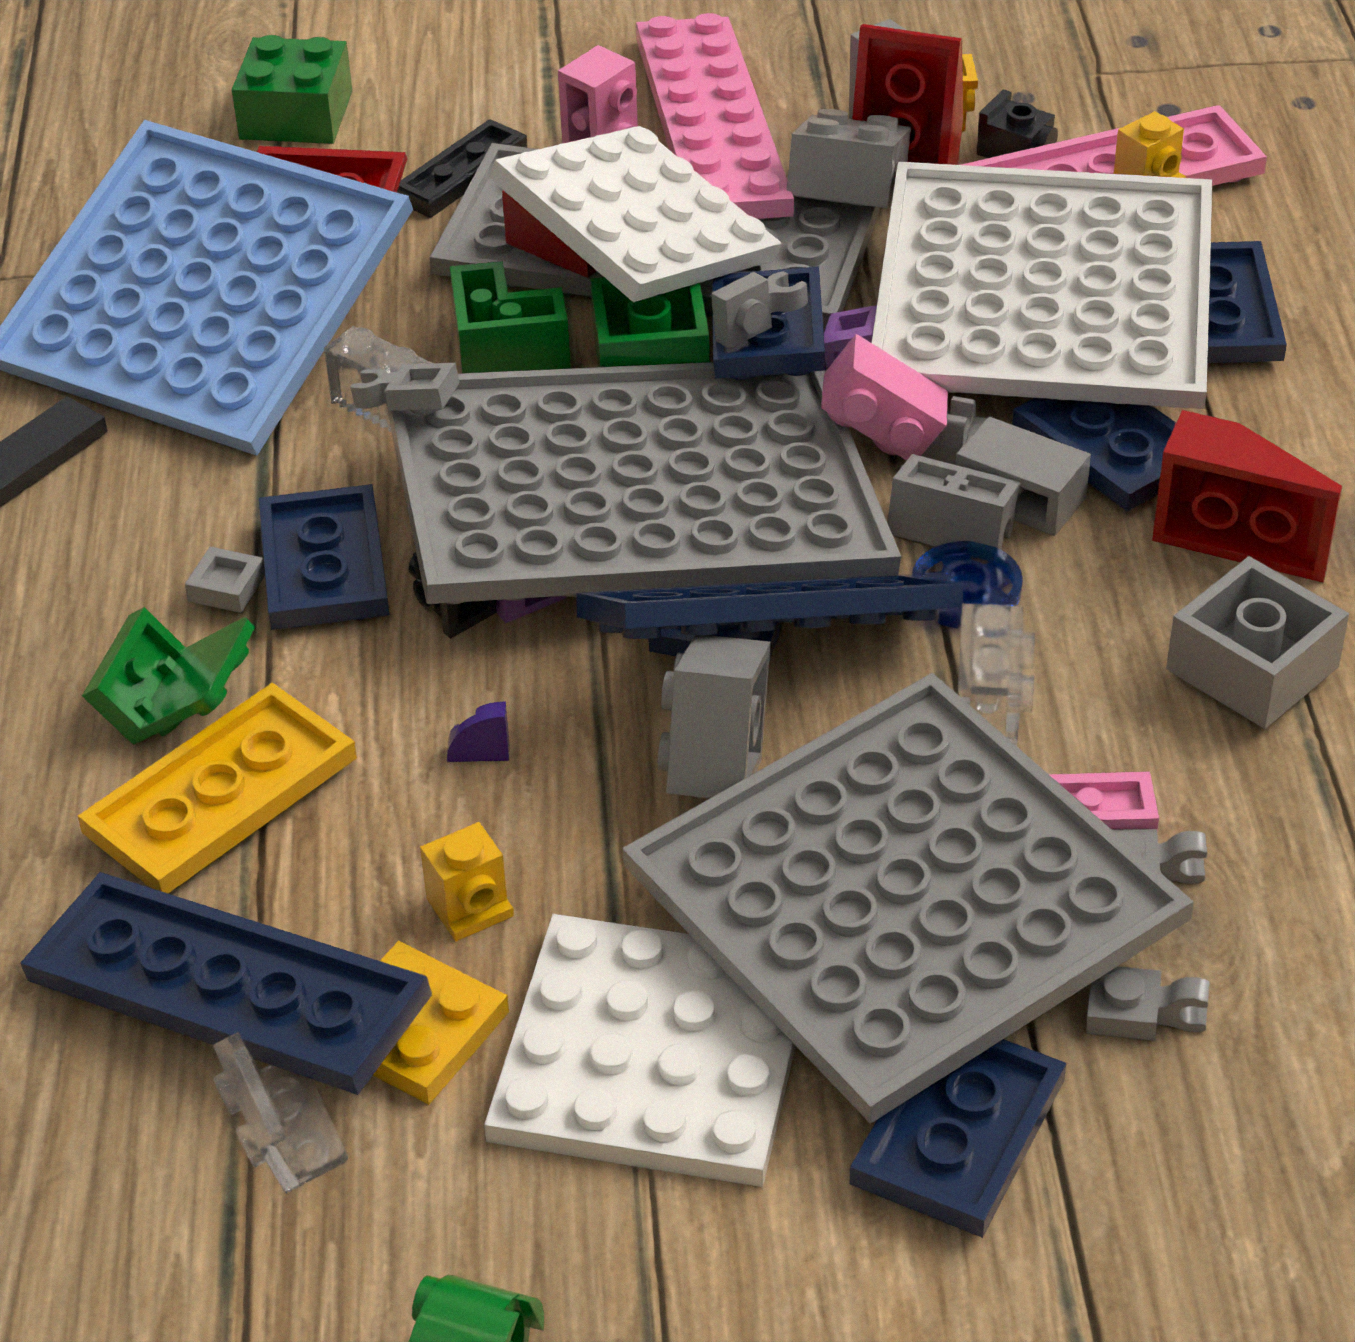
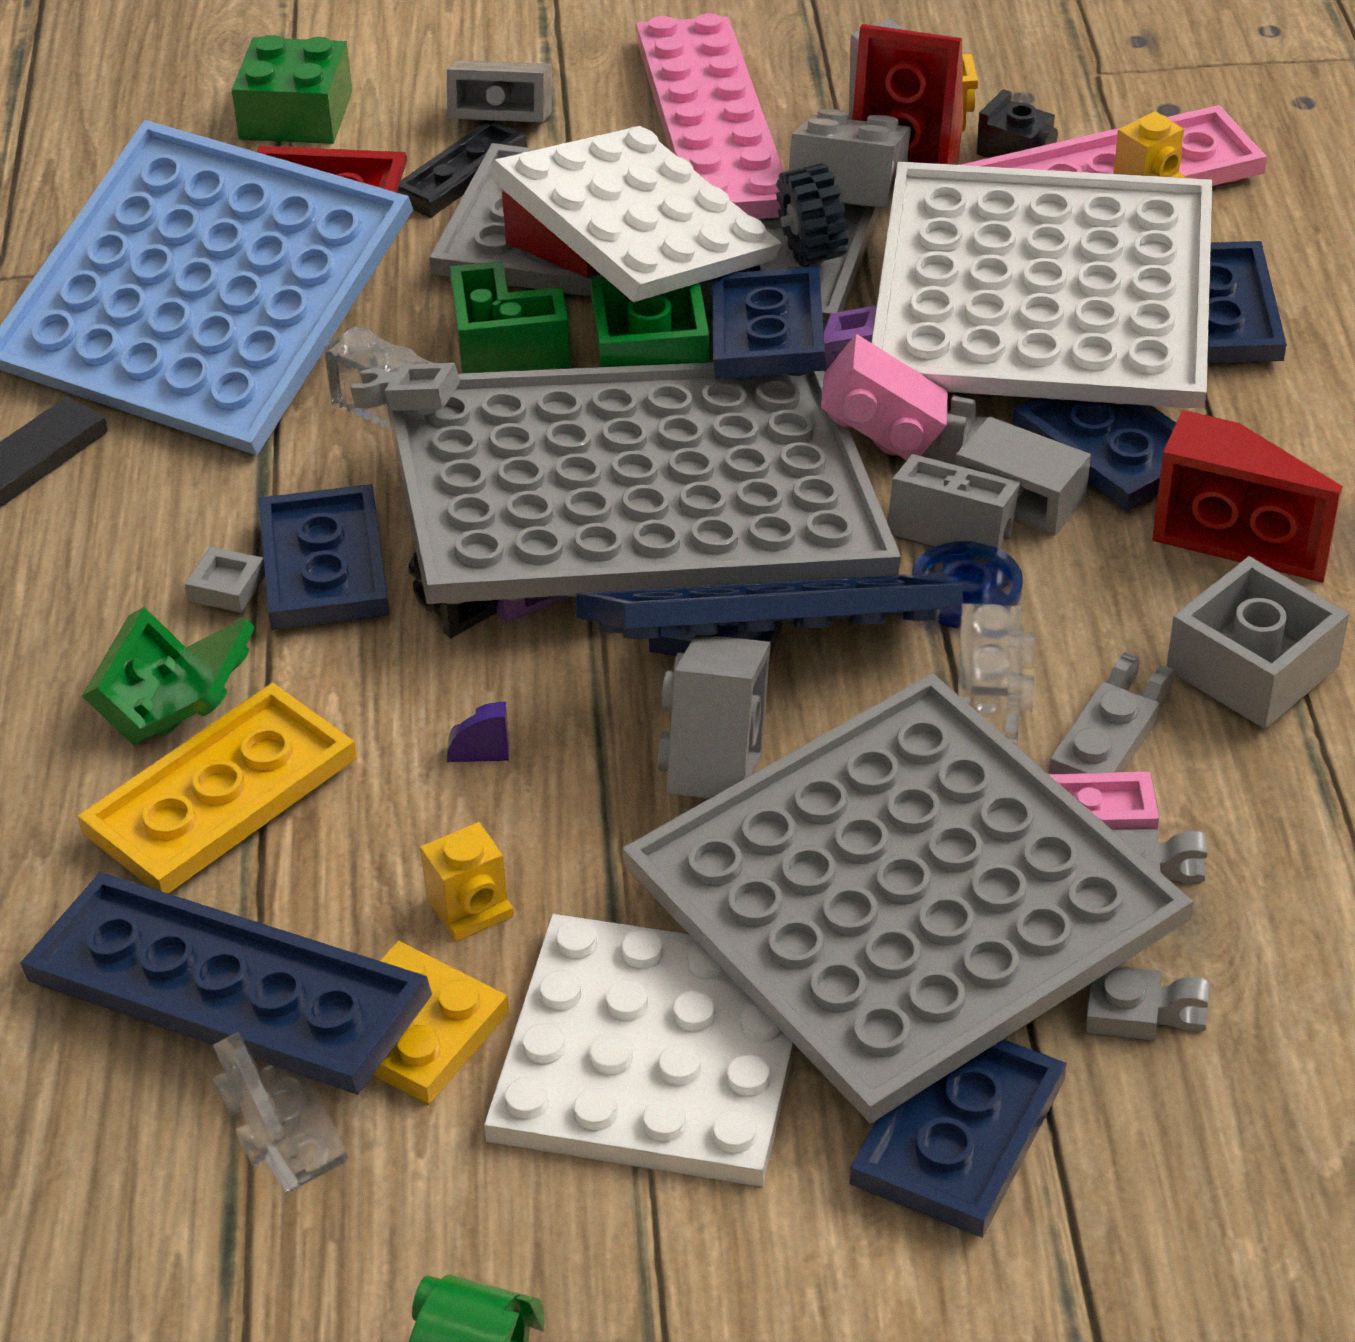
bright pink brick [558,45,638,143] -> none
light grey plate [711,271,808,349] -> none
none -> light grey brick [446,60,552,122]
none -> black wheel [776,163,849,266]
none -> light grey hinge [1049,652,1175,774]

